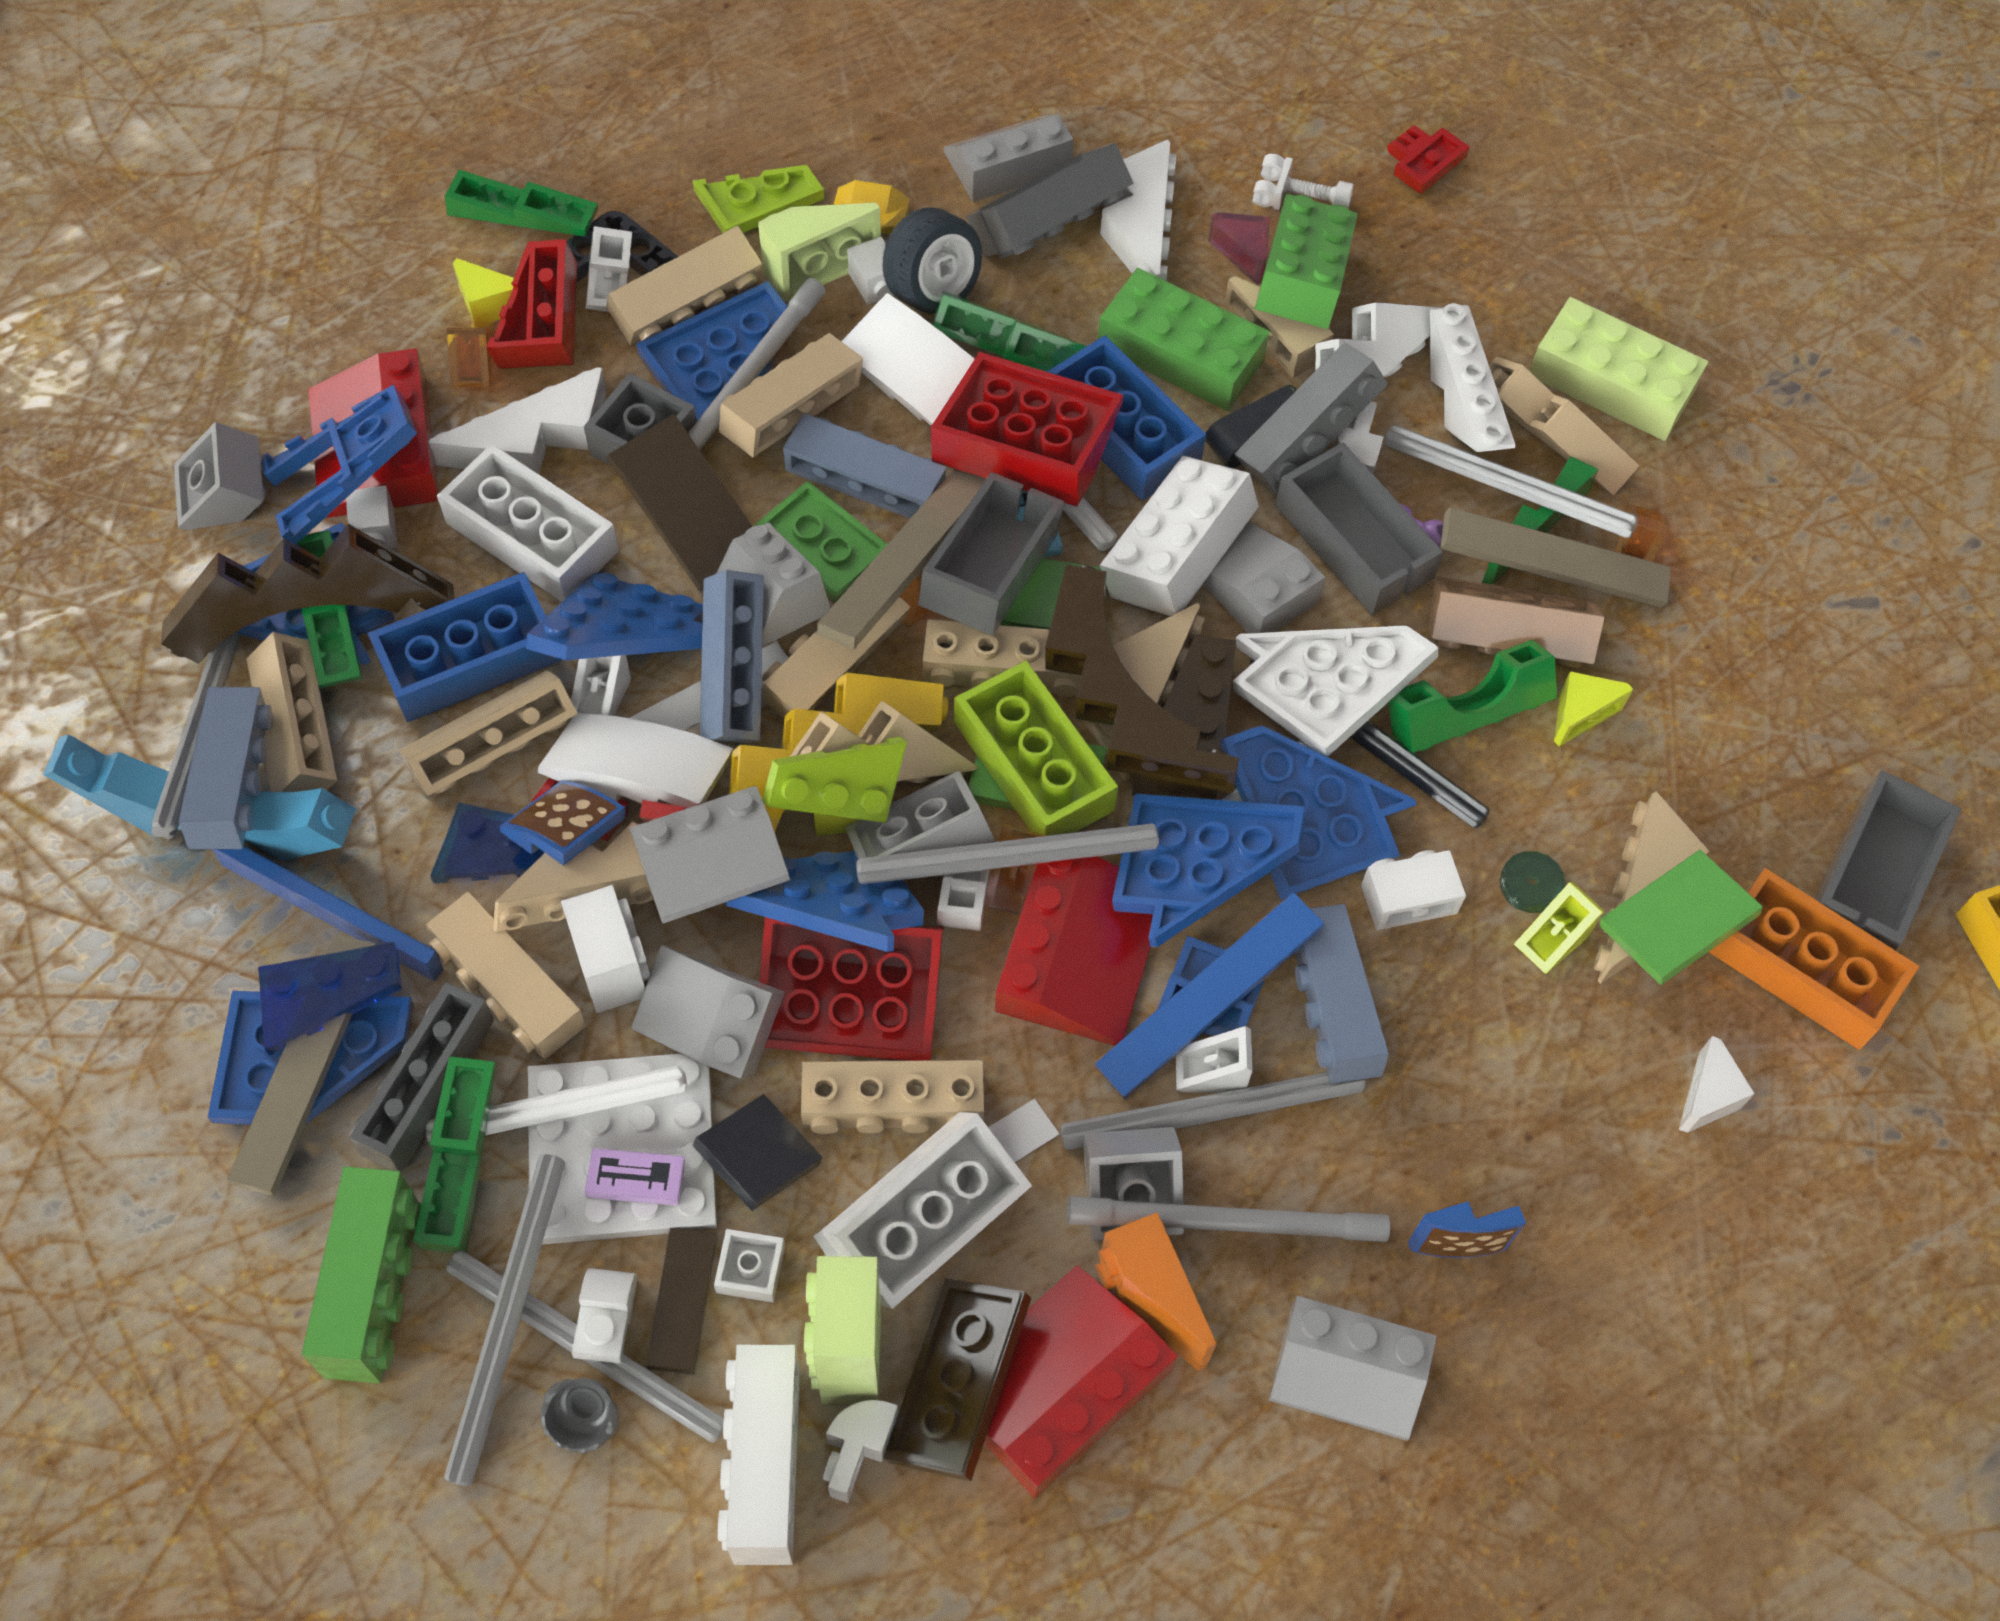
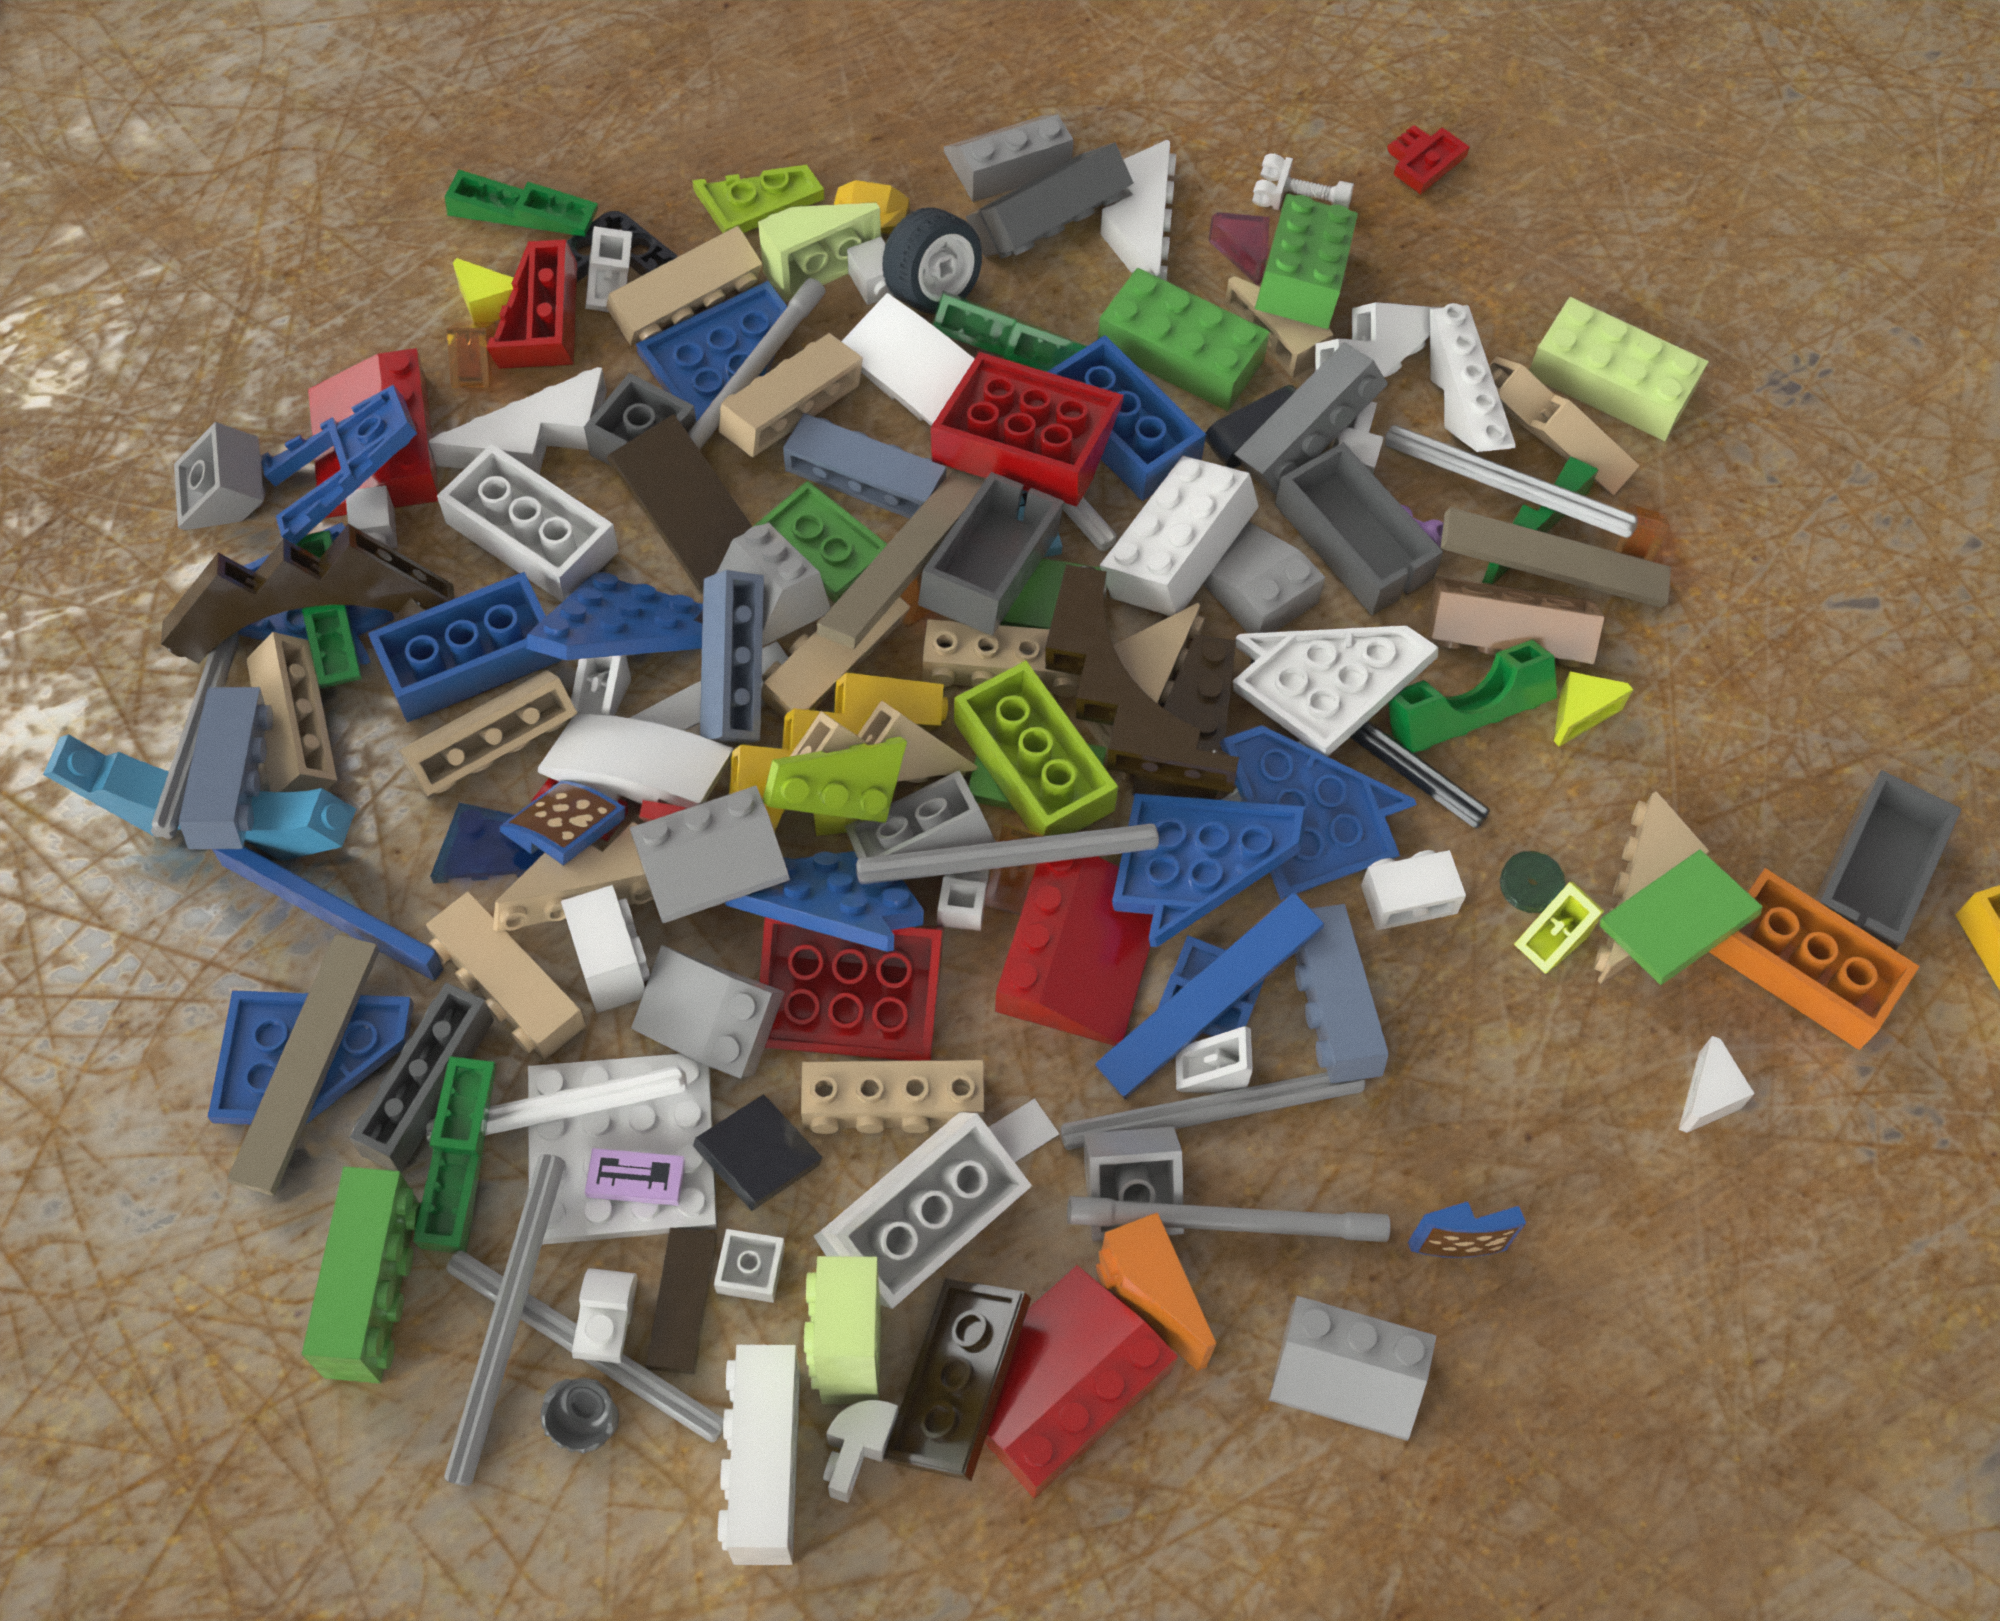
clear blue wing [258,942,402,1056] -> none

